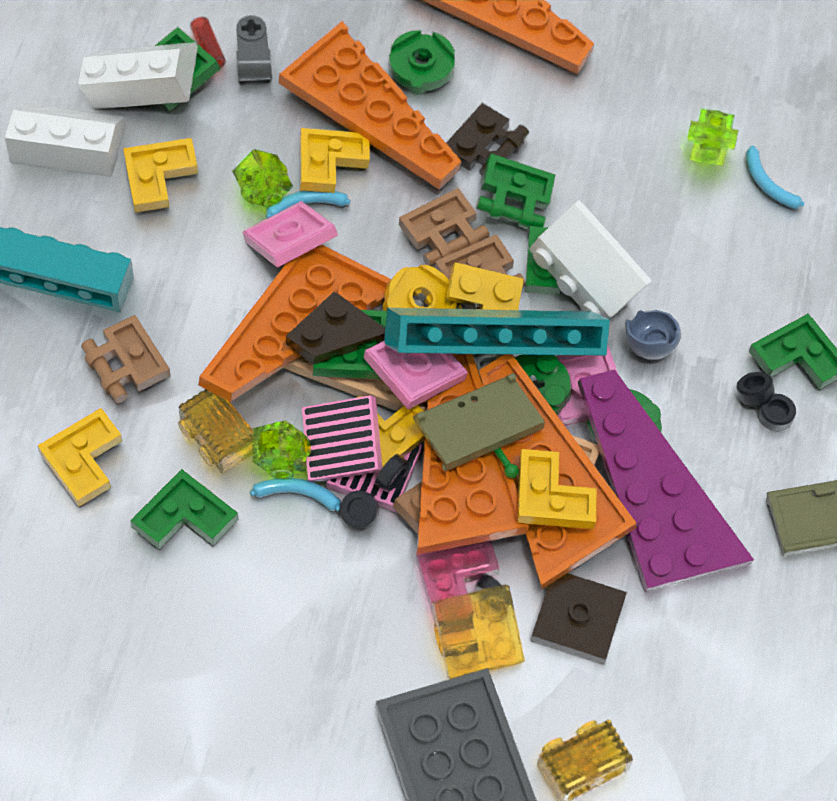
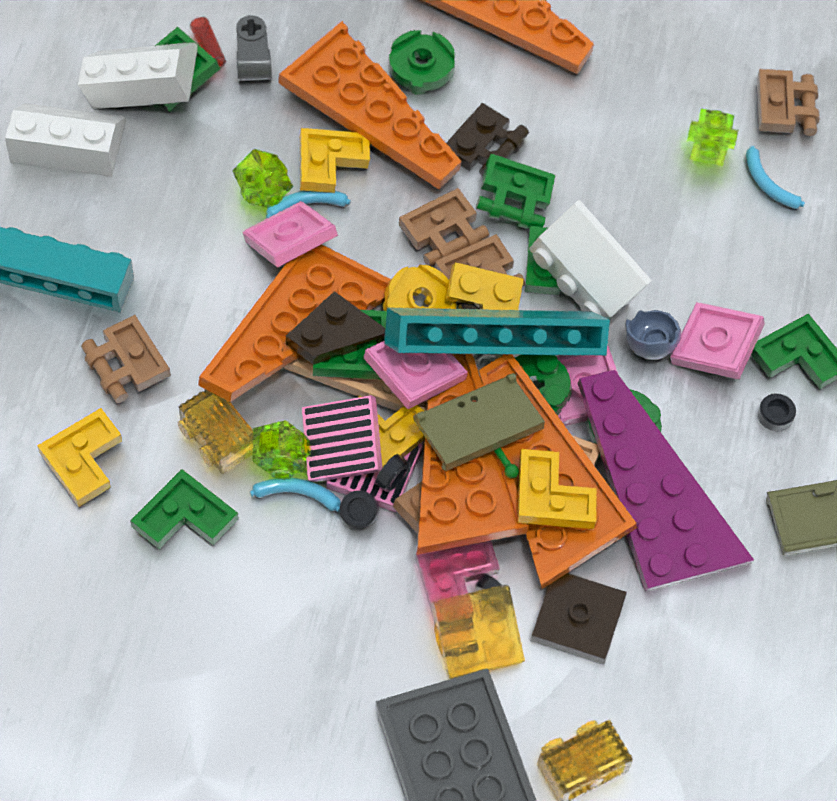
yellow plate [123,138,198,213] -> none
black tile [736,372,775,405] -> none
none -> bright pink tile [670,302,765,380]
none -> medium nougat plate [757,69,820,136]

